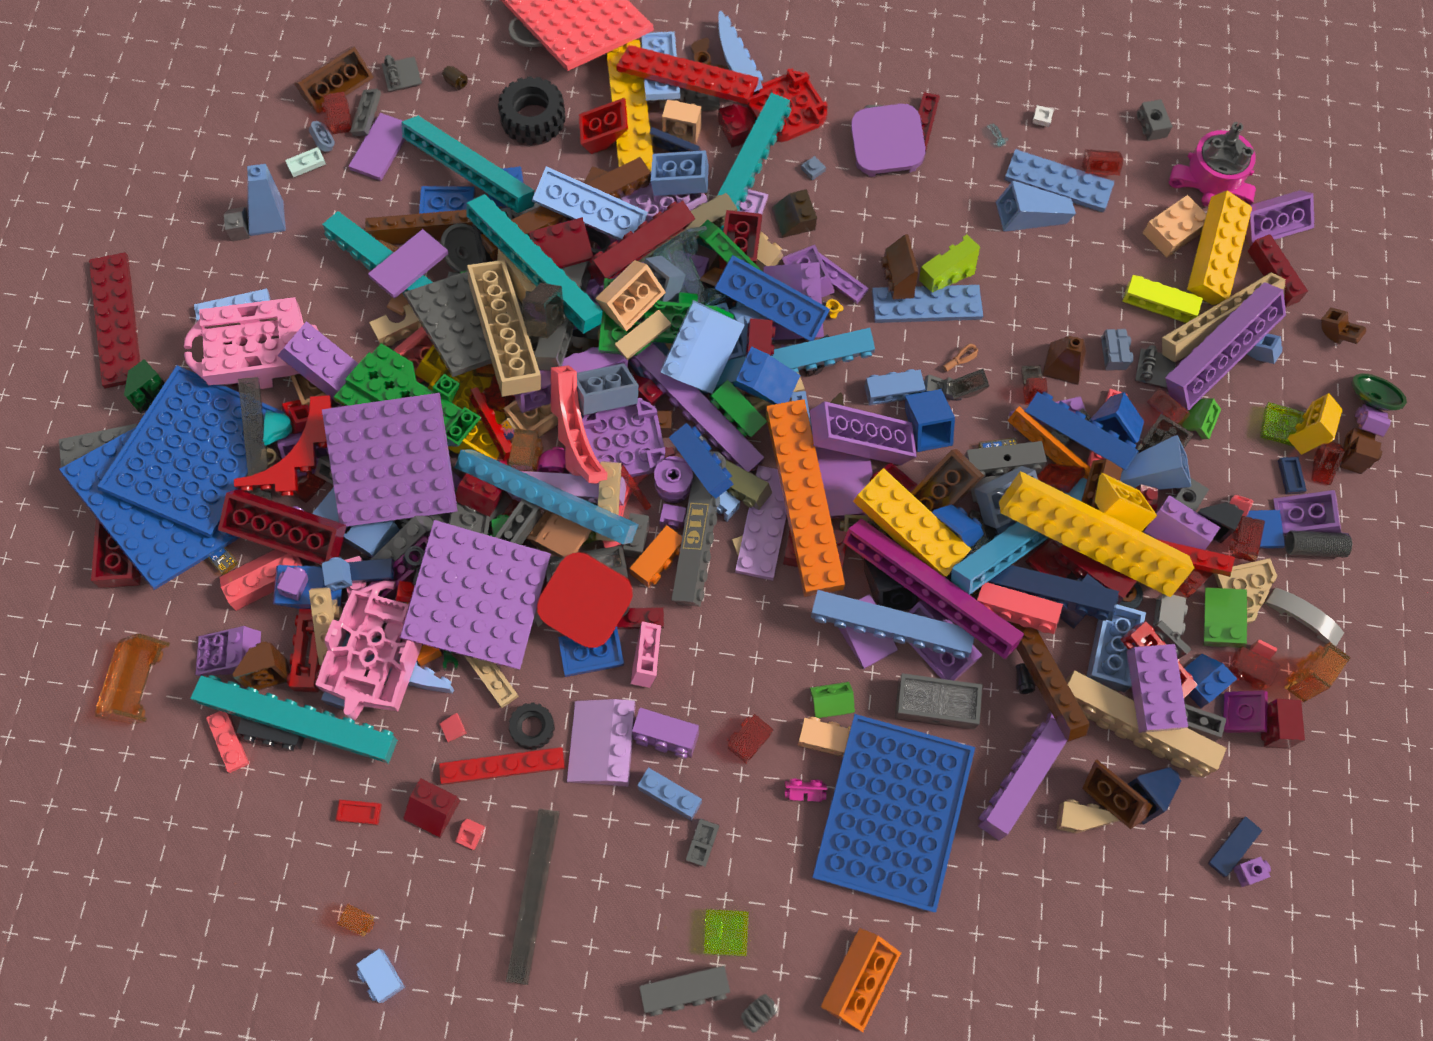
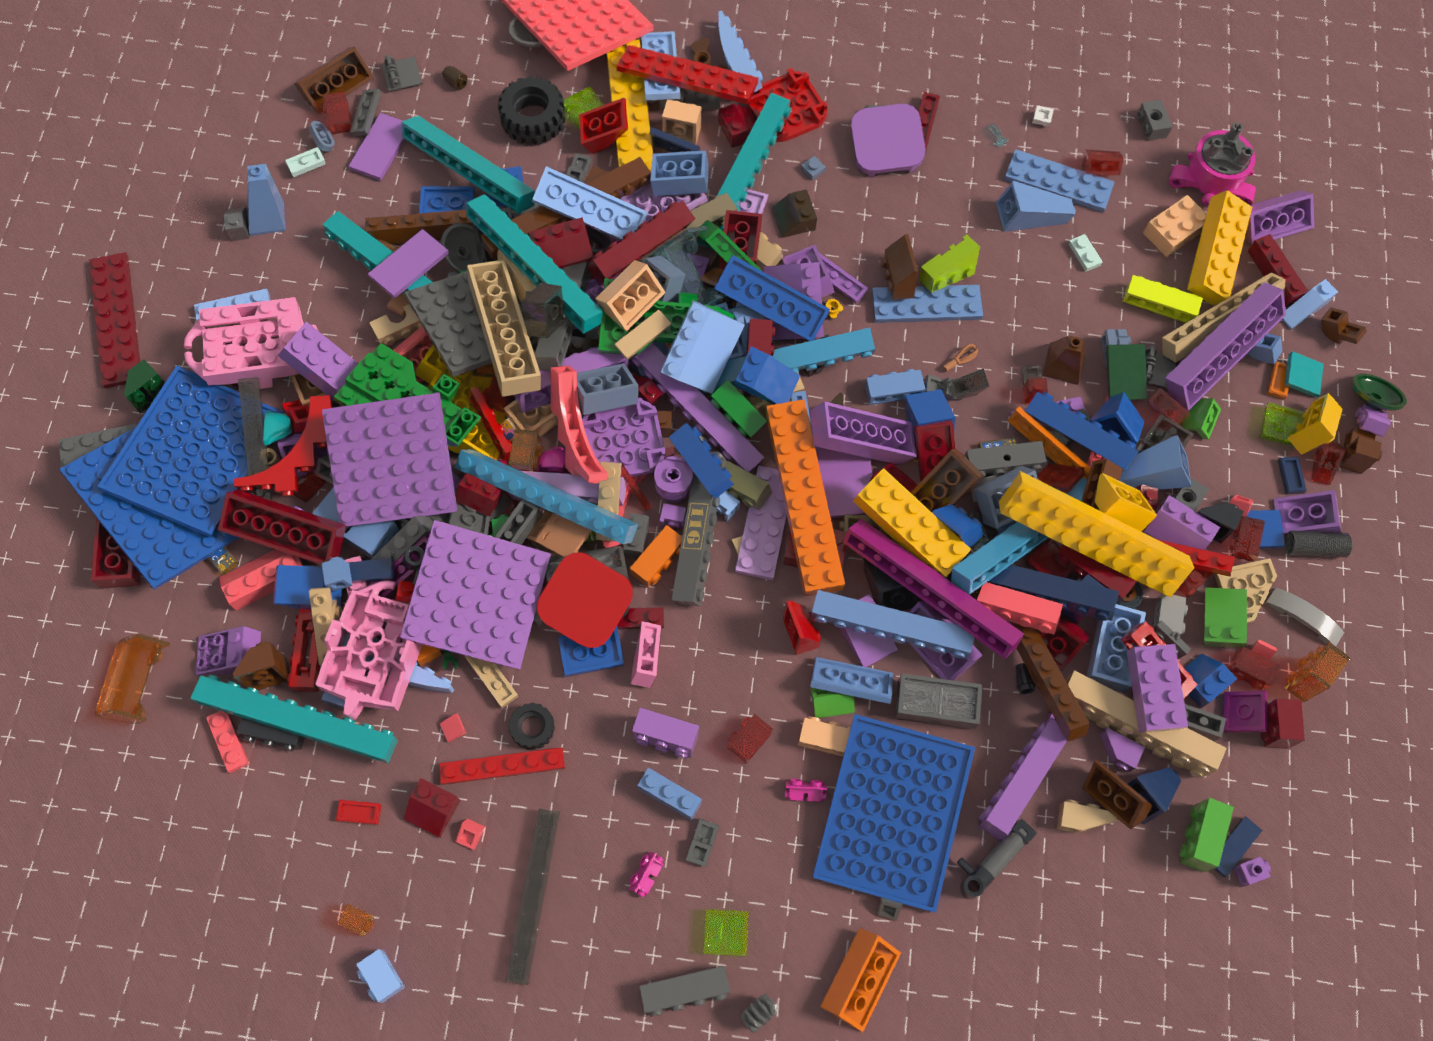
medium lavender brick [277,566,309,601] -> none
lavender slope [567,699,636,786] -> none
none -> clear neon green plate [564,87,604,129]
none -> dark grey slope [566,153,593,183]
none -> dark pink hinge [628,852,664,898]
none -> red slope [782,601,821,655]
none -> medium blue tile [810,657,893,704]
none -> dark grey slope [876,898,902,921]
none -> dark red tile [914,419,956,481]
none -> piece [957,818,1037,899]
none -> dark red slope [1040,613,1090,671]
none -> light aqua plate [1068,234,1102,272]
none -> medium lavender slope [1100,727,1145,772]
none -> dark green tile [1106,344,1147,400]
none -> bright green brick [1179,798,1234,872]
none -> orange tile [1267,361,1289,400]
none -> light blue slope [1282,279,1338,330]
none -> teal tile [1284,351,1324,398]

